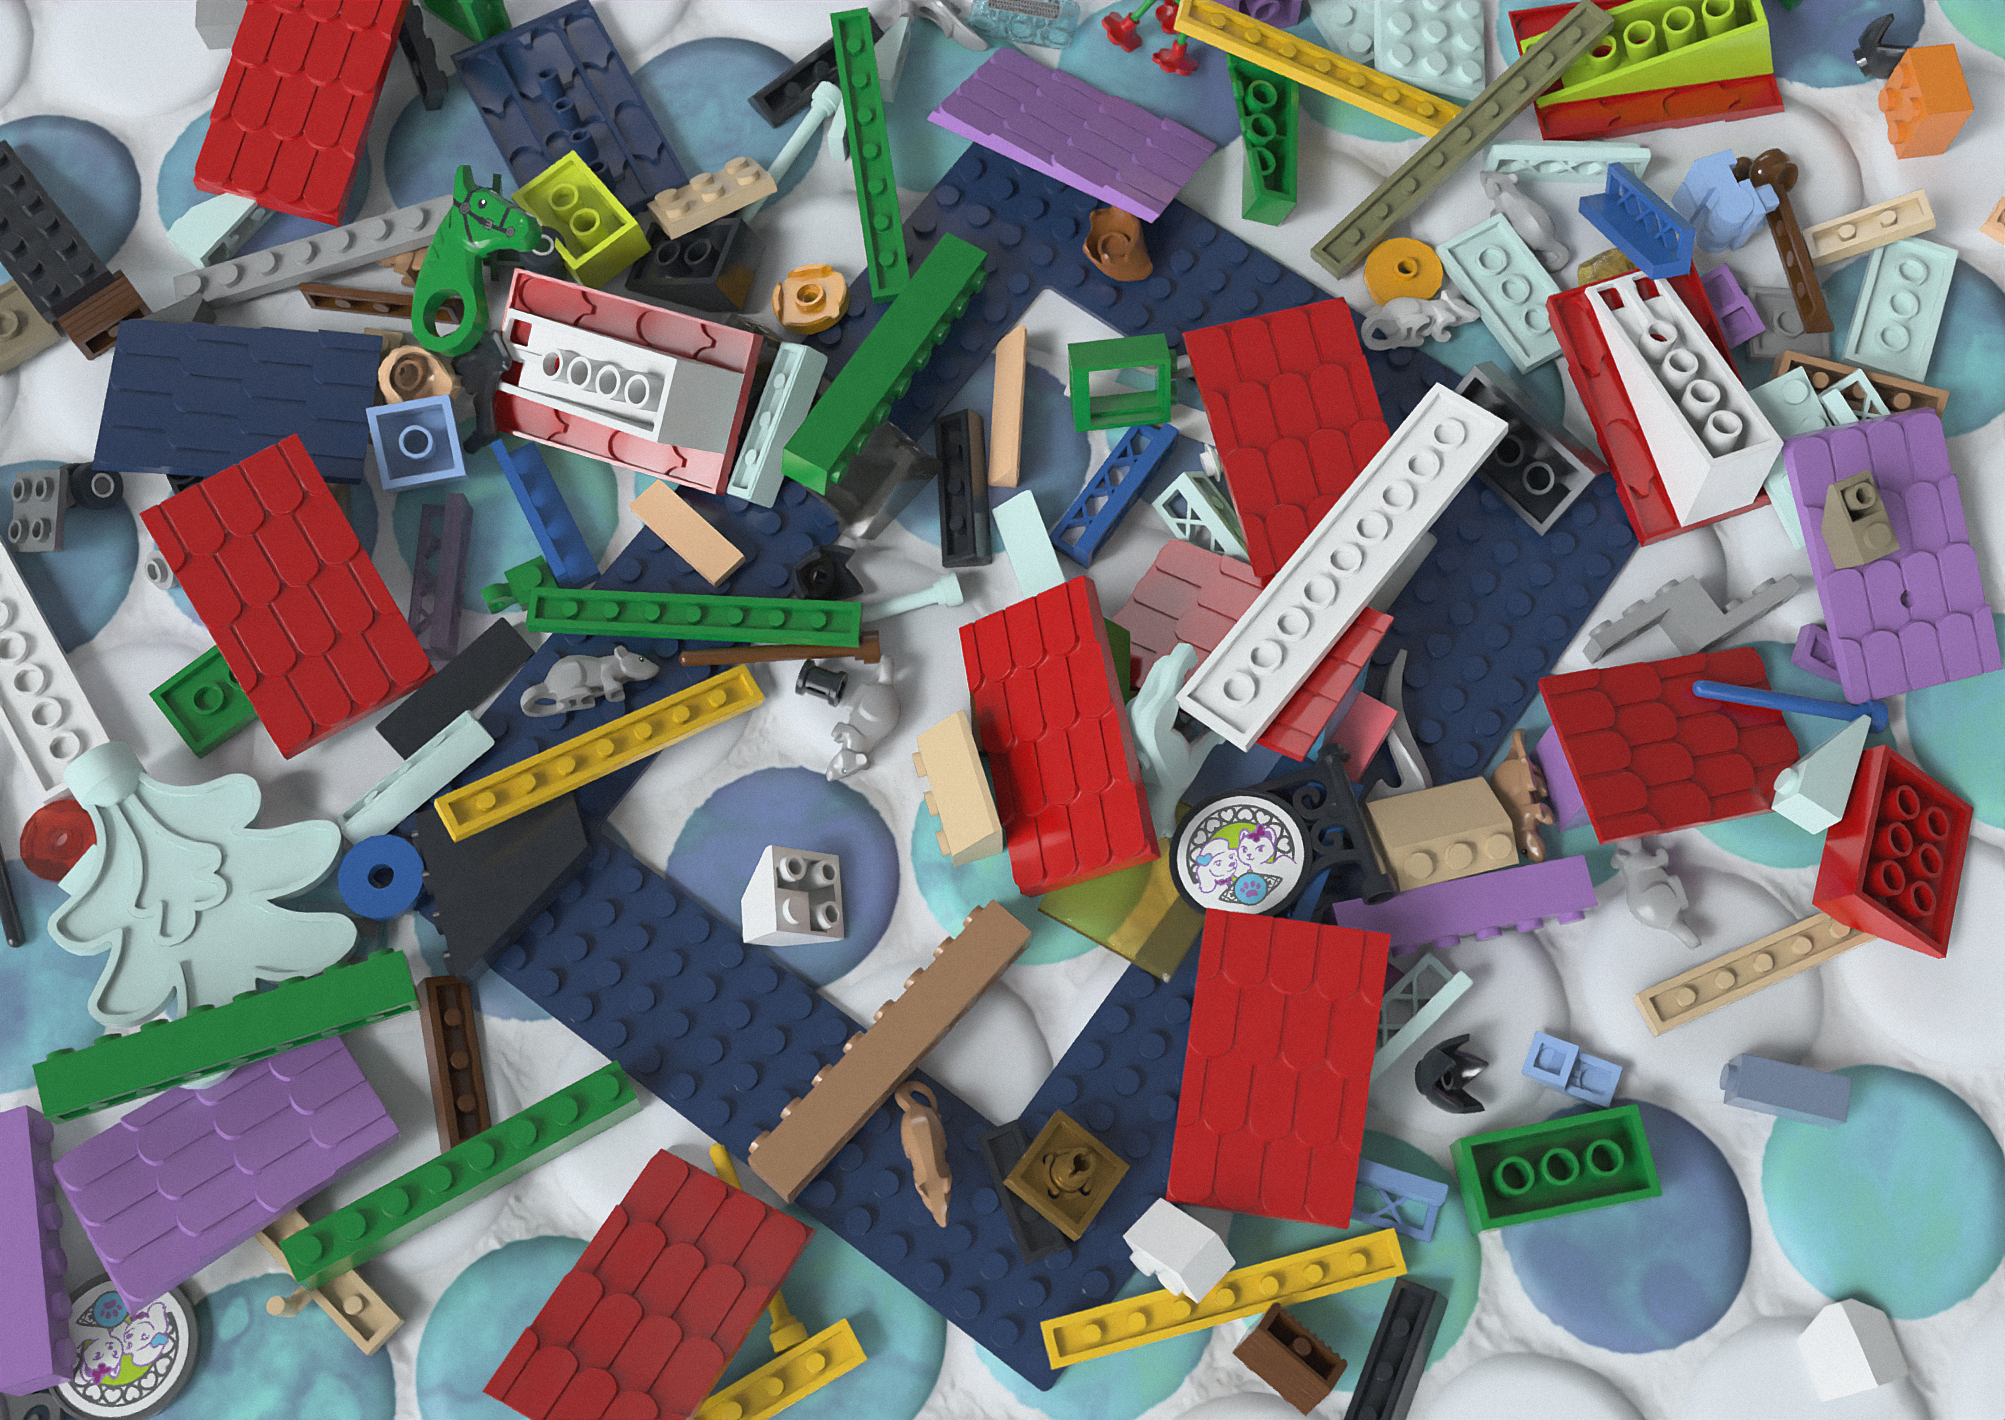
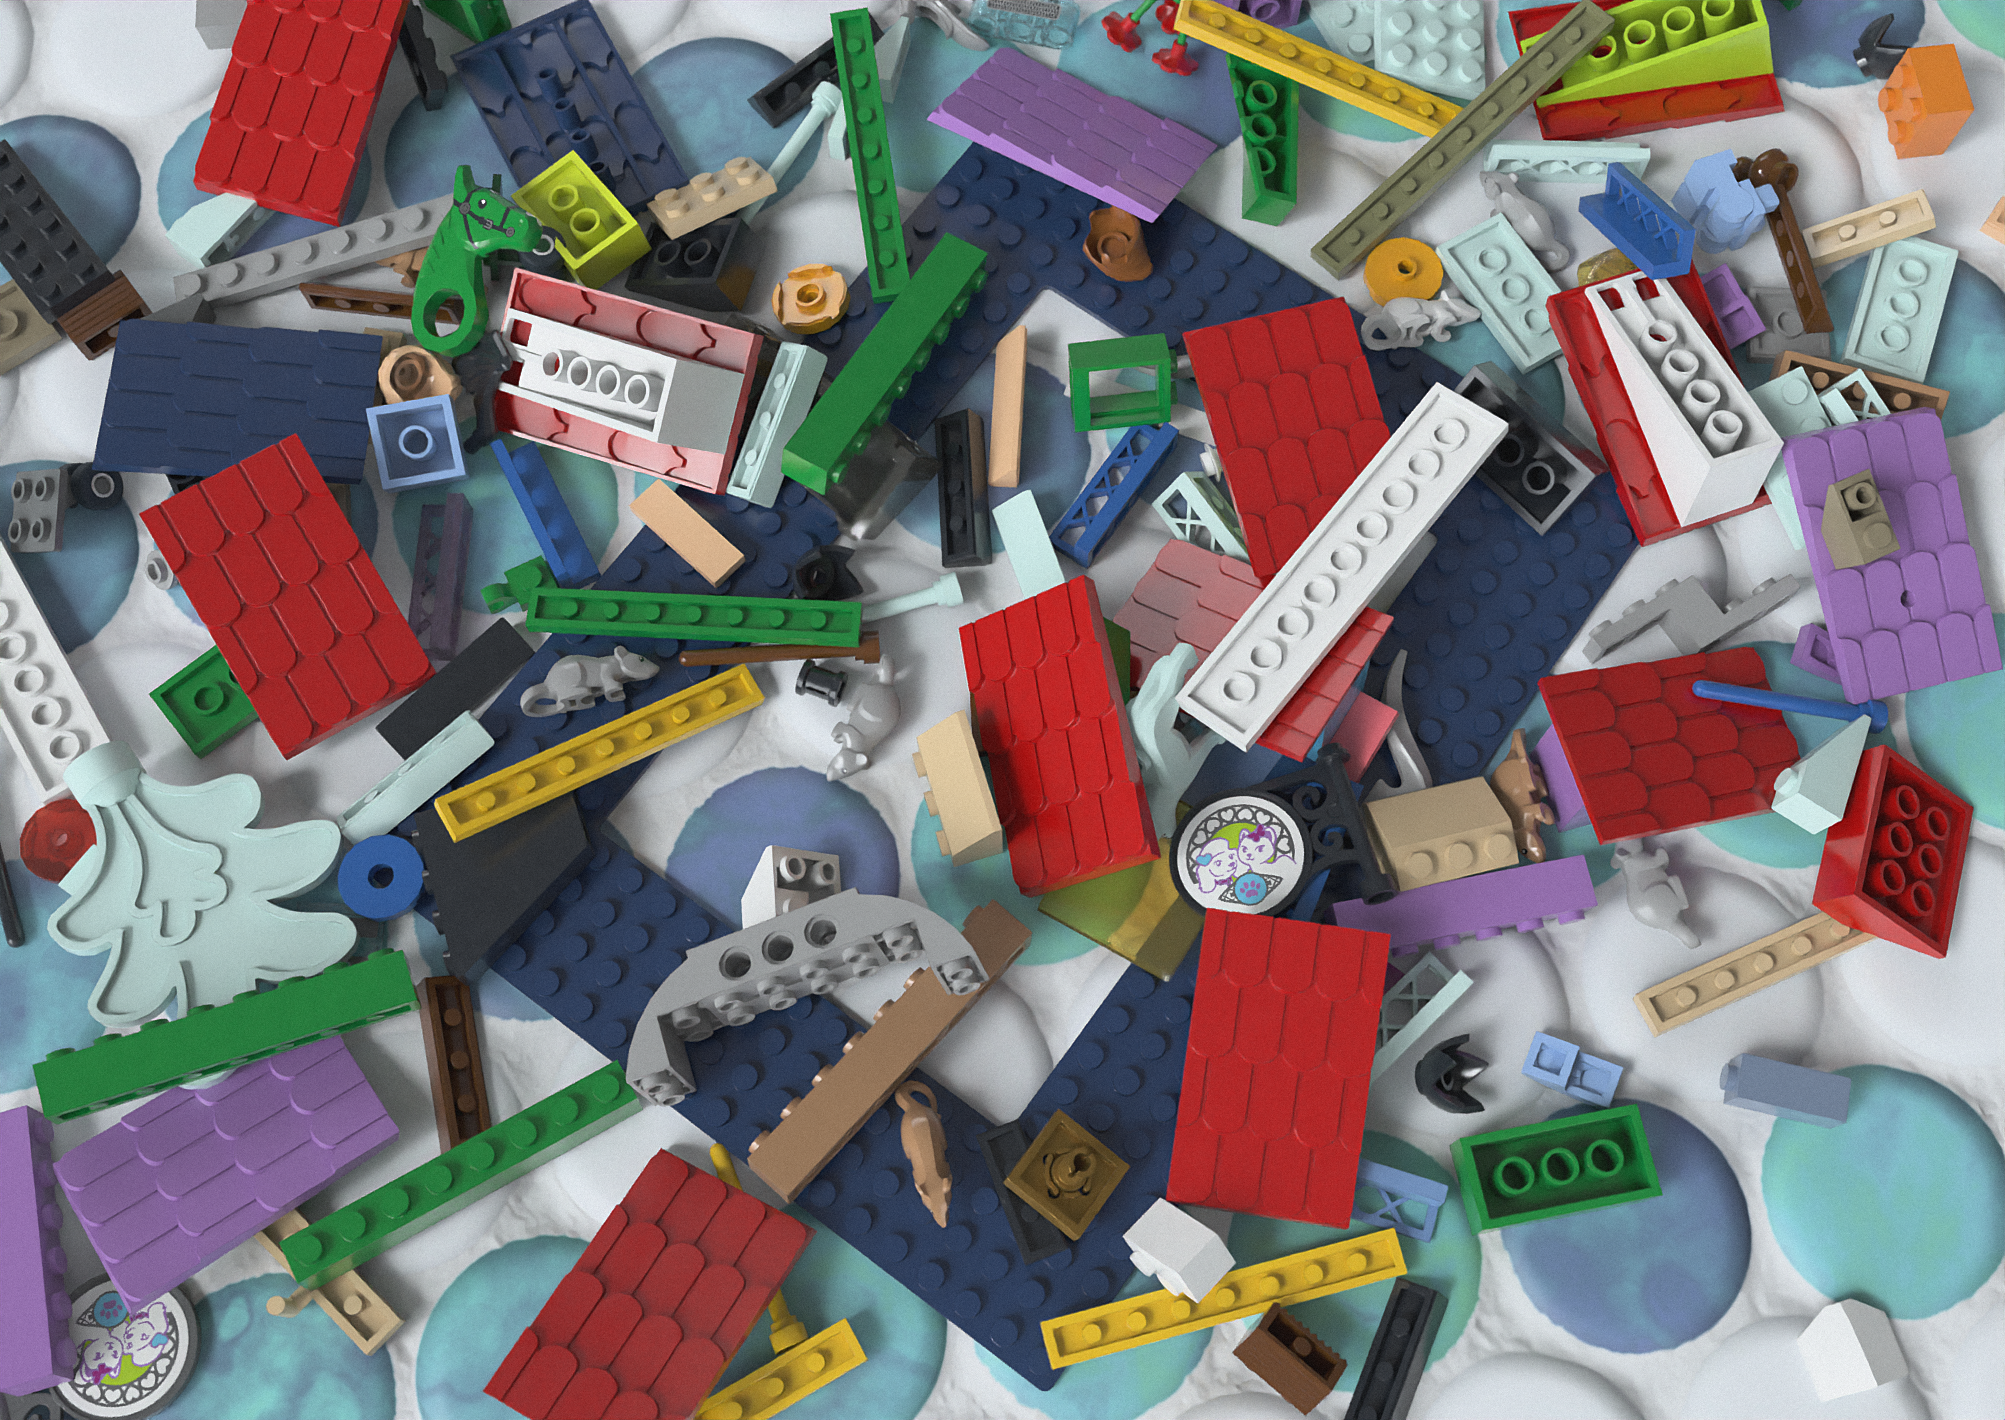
none -> light grey slope [626,887,990,1107]

